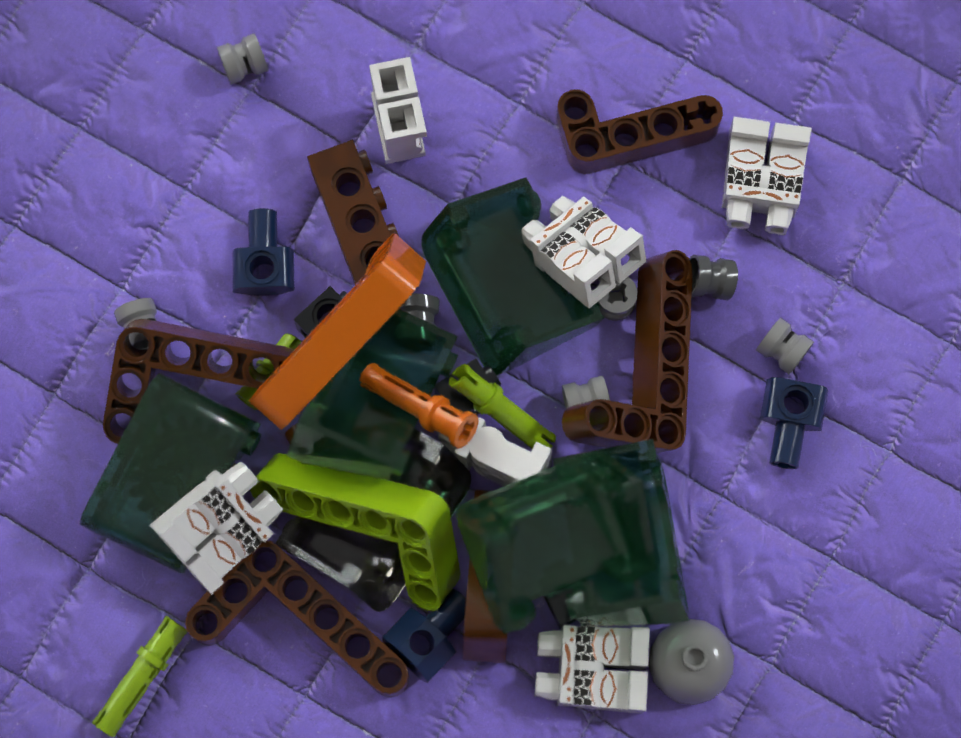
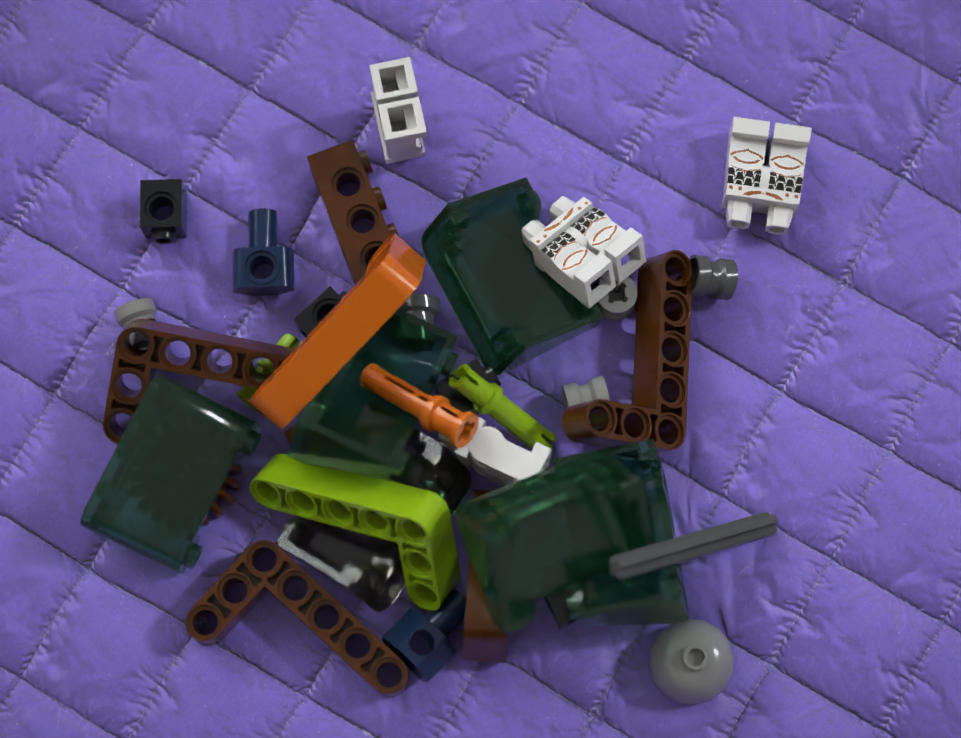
lime pin [91,616,188,738] -> none
white hips [149,462,283,594] -> none
light grey wheel [217,33,269,85] -> none
white hips [535,625,650,714] -> none
reddish brown beam [556,89,723,174] -> none
light grey wheel [756,317,814,375] -> none
dark blue piece [760,377,828,469] -> none
none -> black brick [140,179,187,244]
none -> dark grey axle [609,512,778,581]

